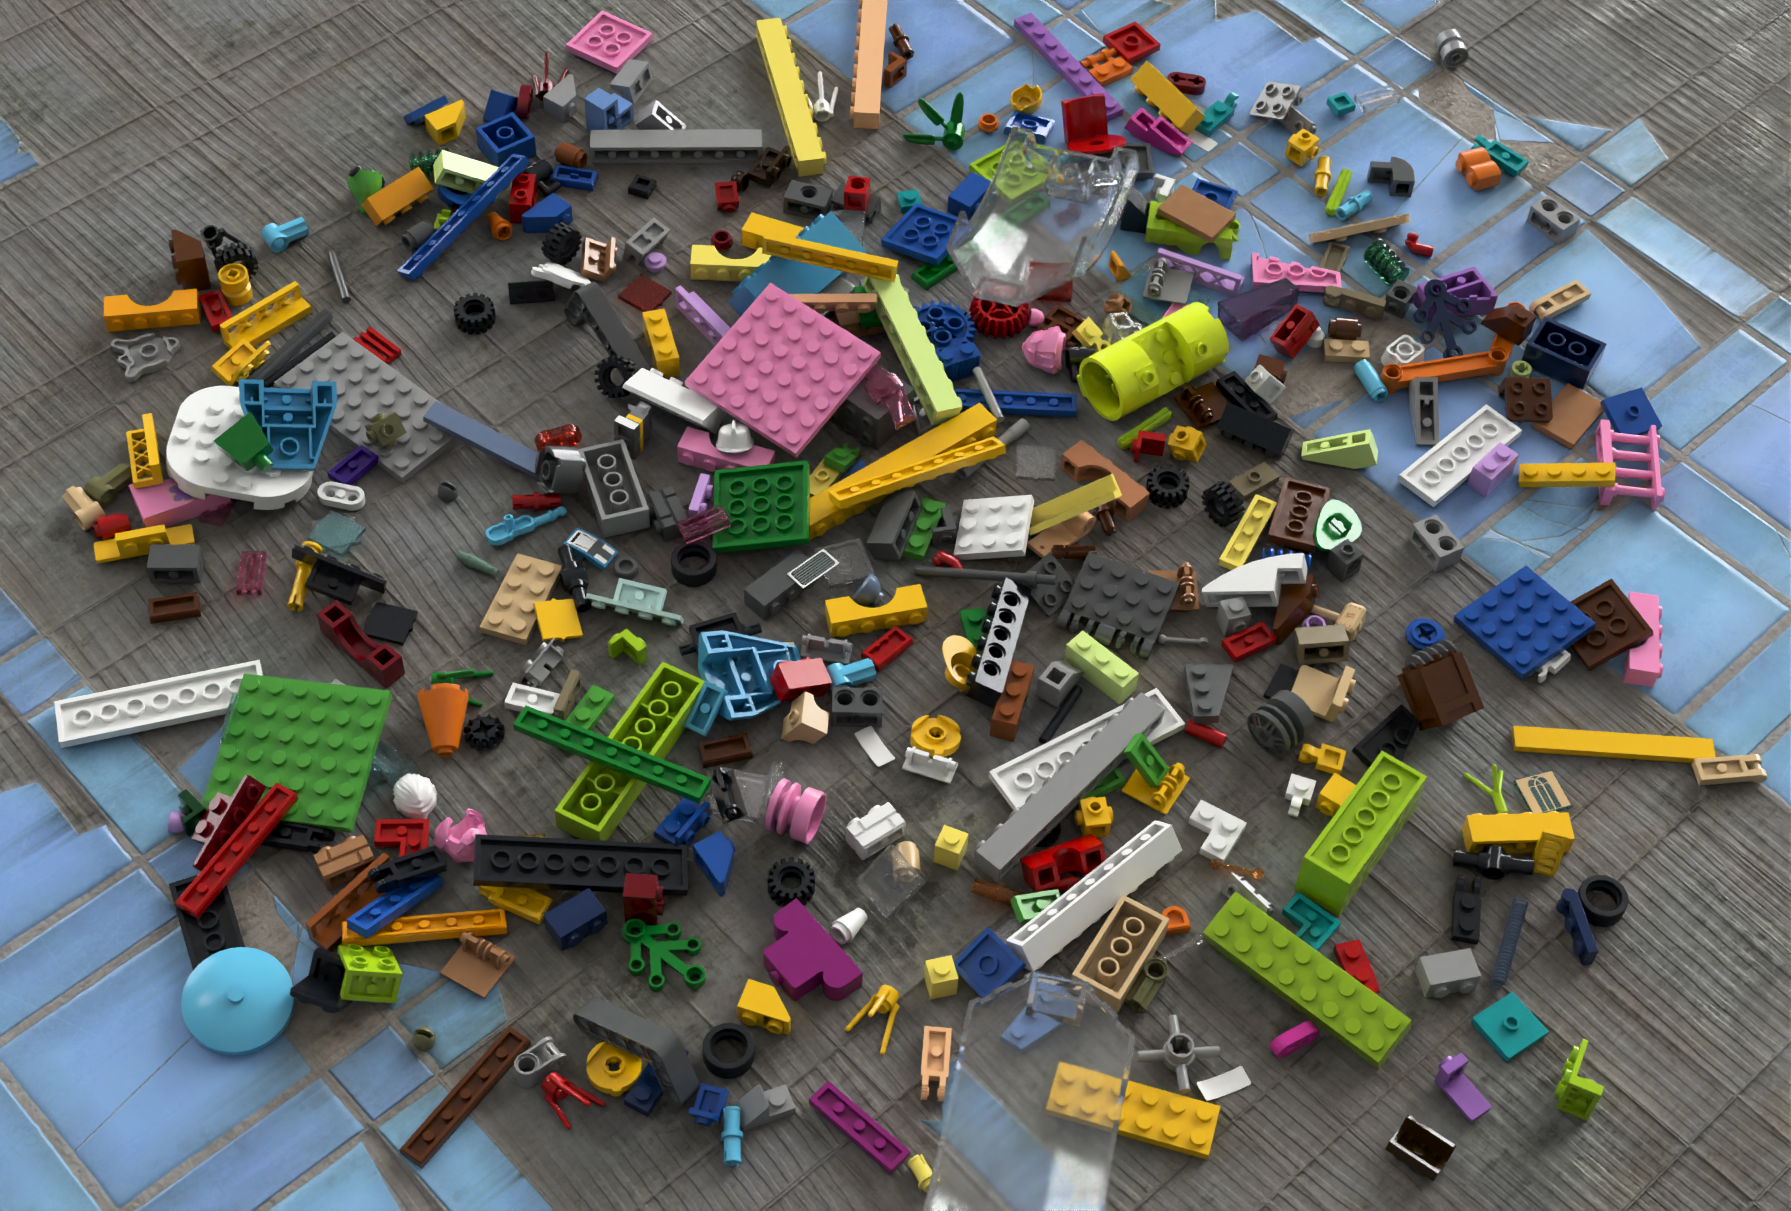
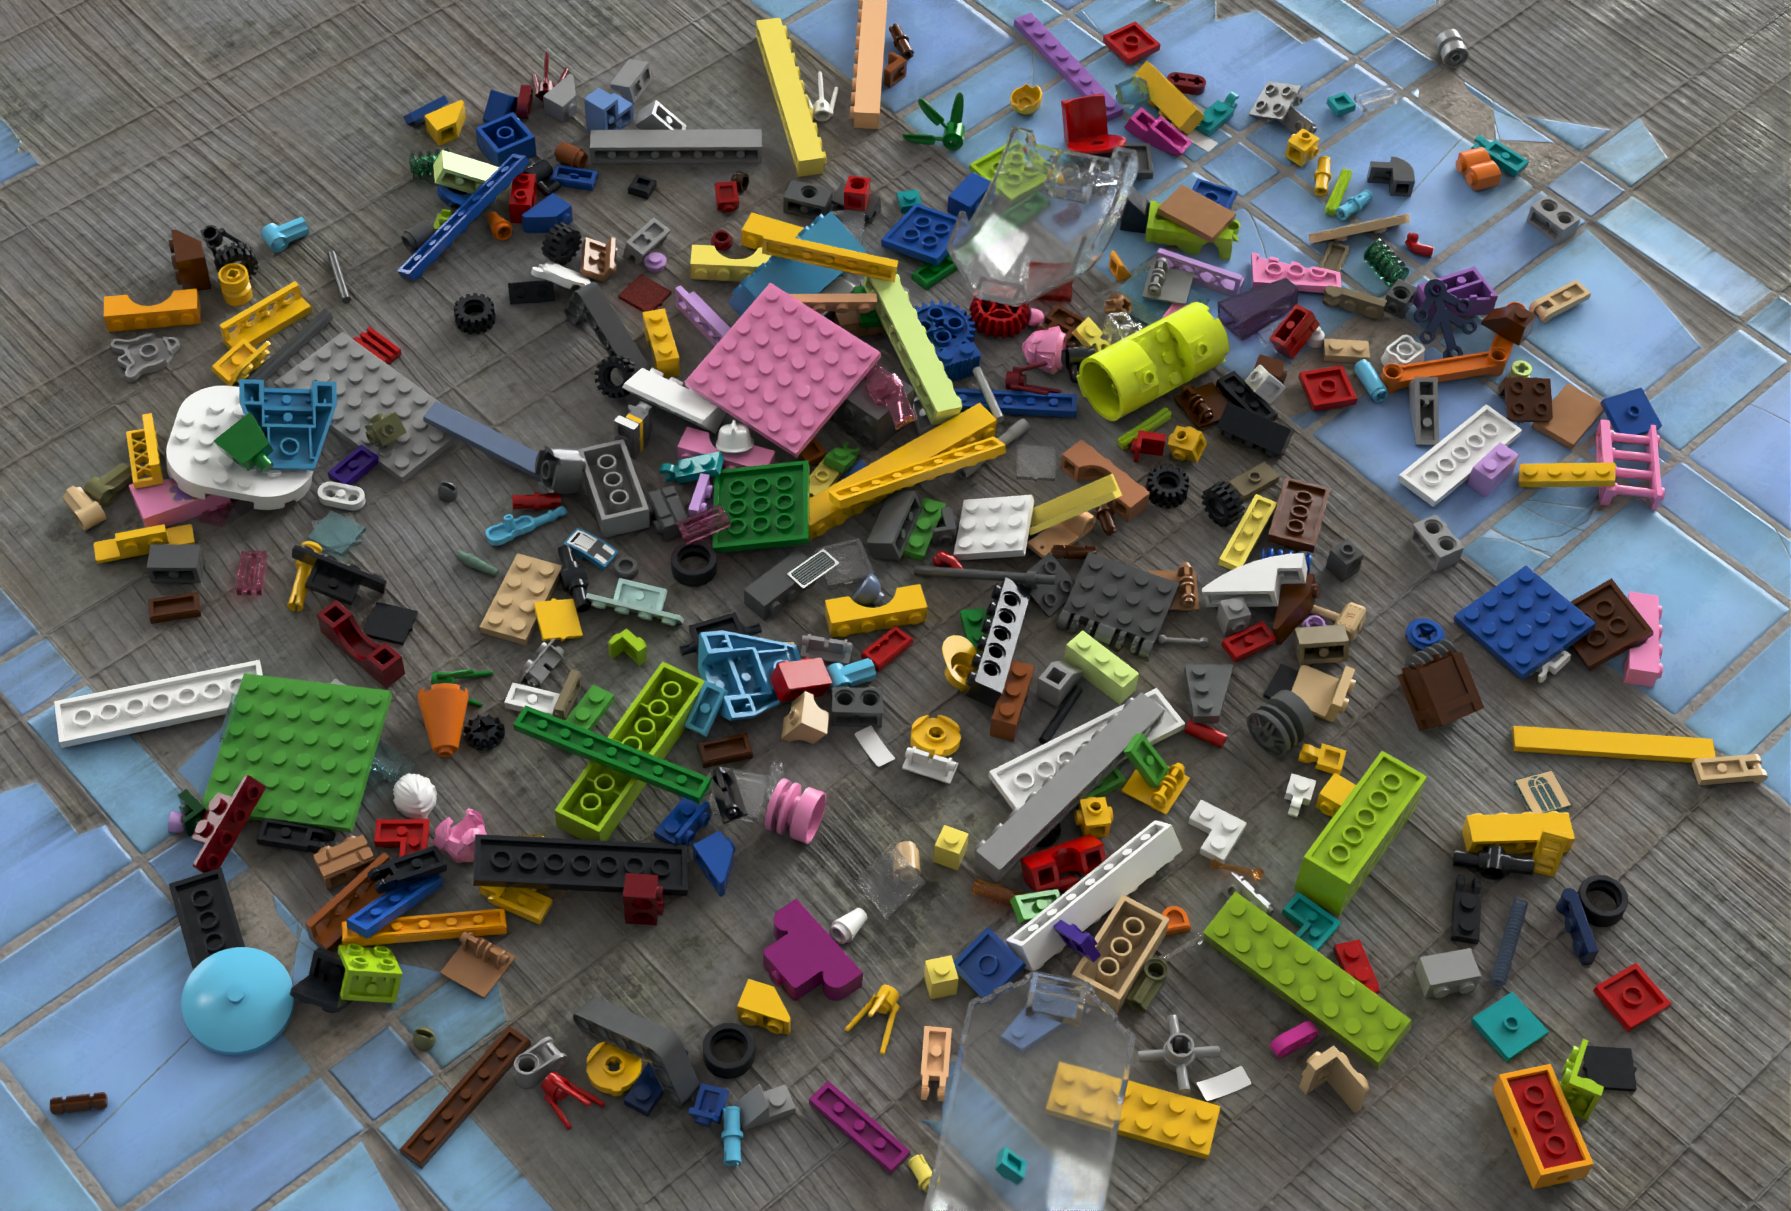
red brick [93,513,131,541] -> none
red tile [175,782,299,919] -> none
red plate [199,289,232,332] -> none
black bar [264,332,336,388] -> none
bright green hat [347,166,385,214] -> none
light orange brick [361,167,434,227] -> none
clear red plate [534,424,582,451] -> none
dark blue brick [543,888,608,951] -> none
bright pink plate [566,11,653,74] -> none
green plant [622,918,706,992] -> none
dark brown bracket [747,145,792,188] -> none
black tyre [768,857,815,906] -> none
white brick [845,802,906,860] -> none
orange plate [978,113,999,133] -> none
blue plate [1004,111,1055,144] -> none
orange plate [1080,48,1133,87] -> none
white bracket [1152,174,1175,203] -> none
yellowish green slope [1301,429,1378,469] -> none
shield [1314,500,1362,552] -> none
reddish brown brick [1328,317,1362,340] -> none
black wing [1351,704,1420,767] -> none
dark brown bracket [1385,1115,1456,1182] -> none
medium lavender bracket [1434,1053,1491,1122] -> none
lime plant [1464,764,1508,813] -> none
dark blue brick [1521,316,1607,390] -> none
none -> reddish brown axle [50,1092,108,1114]
none -> teal plate [659,451,724,484]
none -> dark orange plate [798,438,827,467]
none -> teal plate [995,1146,1027,1186]
none -> dark red plant [1005,361,1061,396]
none -> dark purple plate [1053,920,1101,963]
none -> clear light blue brick [1115,76,1151,109]
none -> red plate [1298,365,1357,411]
none -> tan bracket [1299,1046,1369,1113]
none -> brick [1492,1064,1594,1190]
none -> black piece [1582,1046,1637,1091]
none -> red plate [1593,963,1672,1032]

